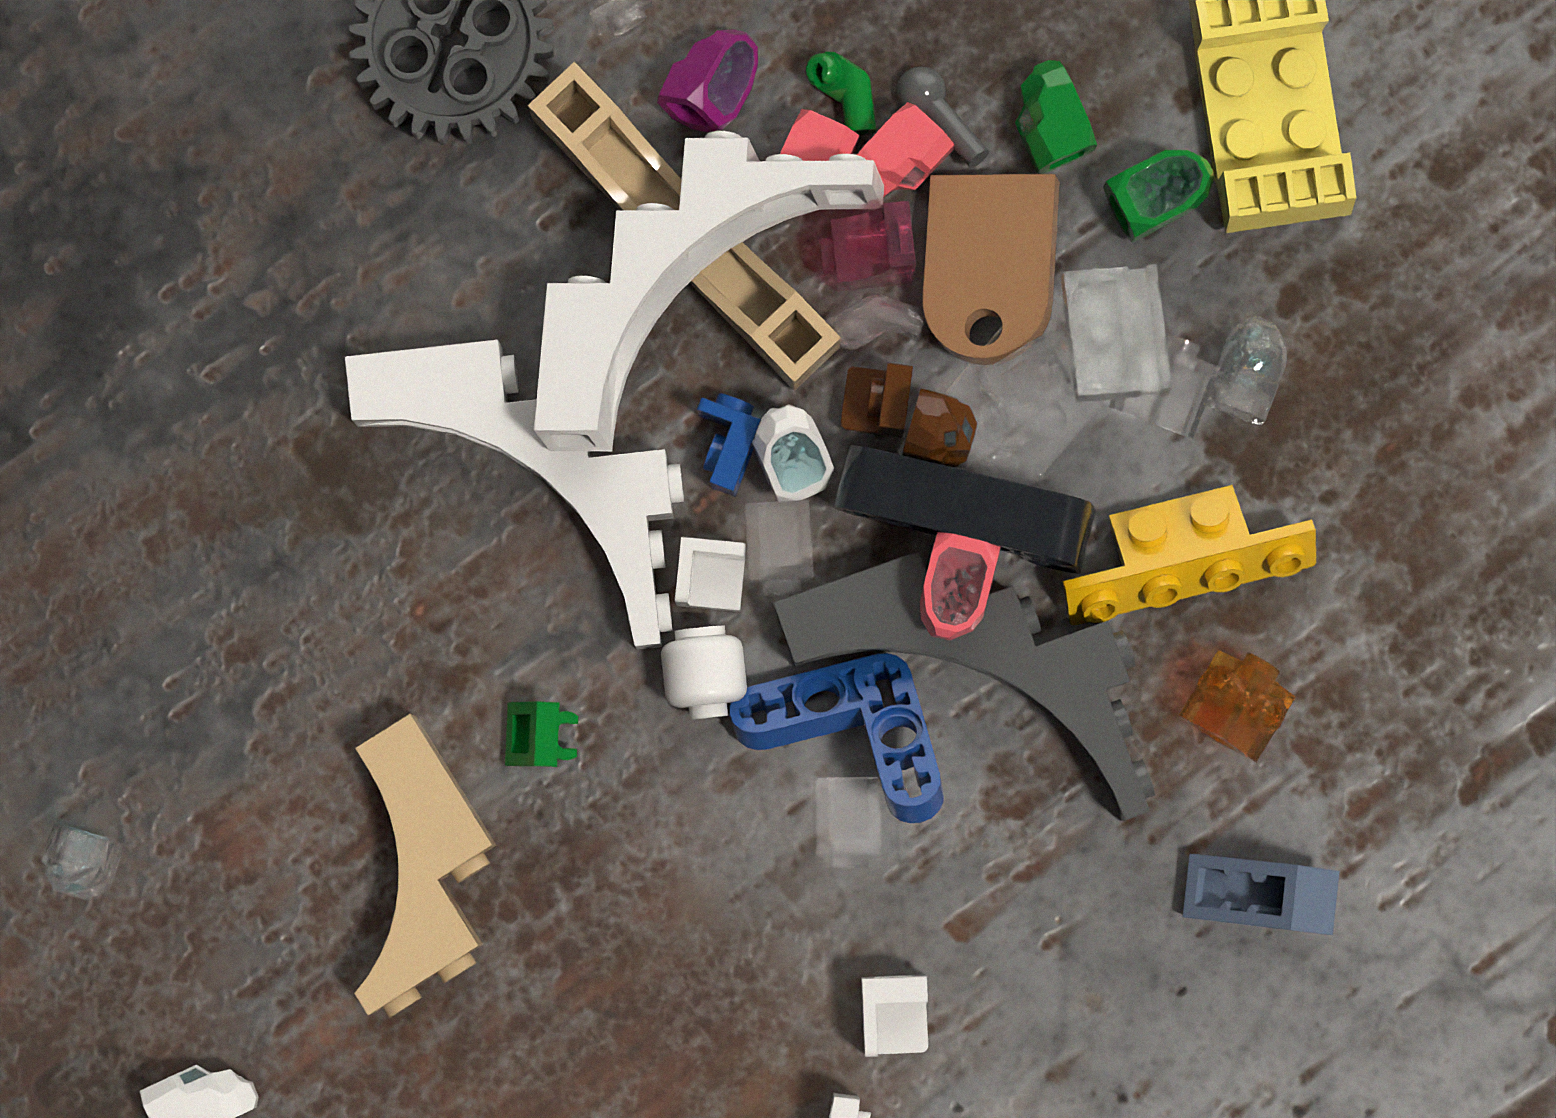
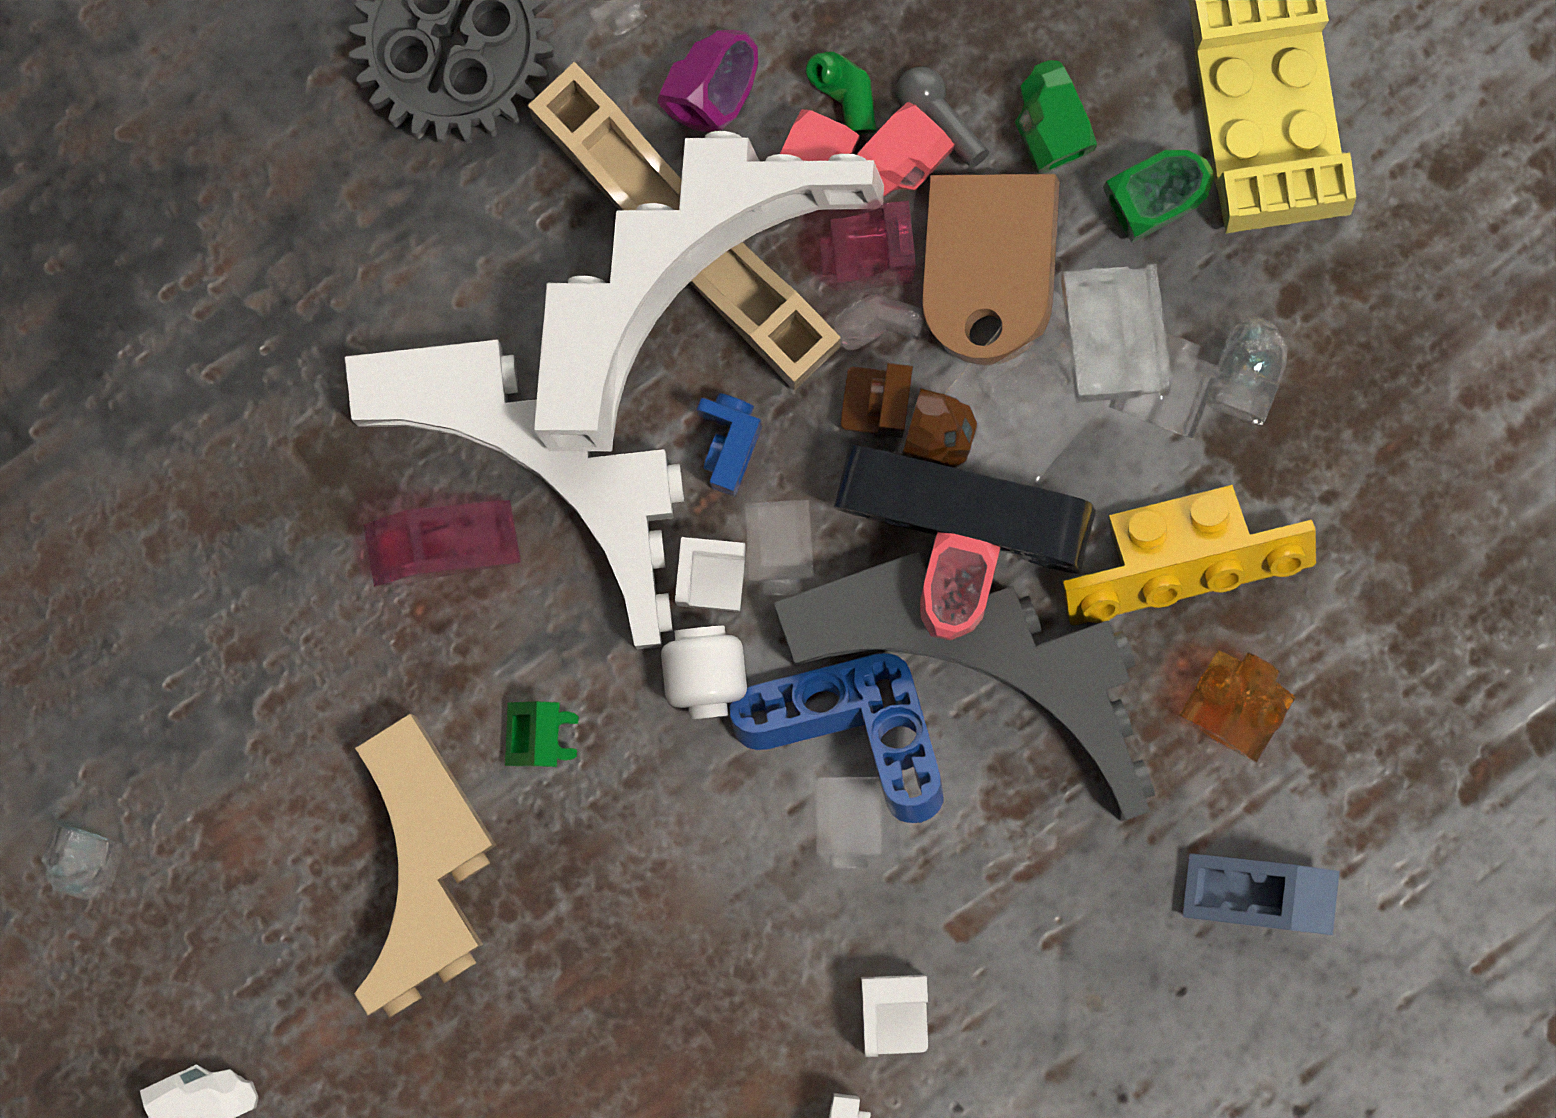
rock [752,404,836,503] -> none
none -> clear pink arch [363,500,521,587]

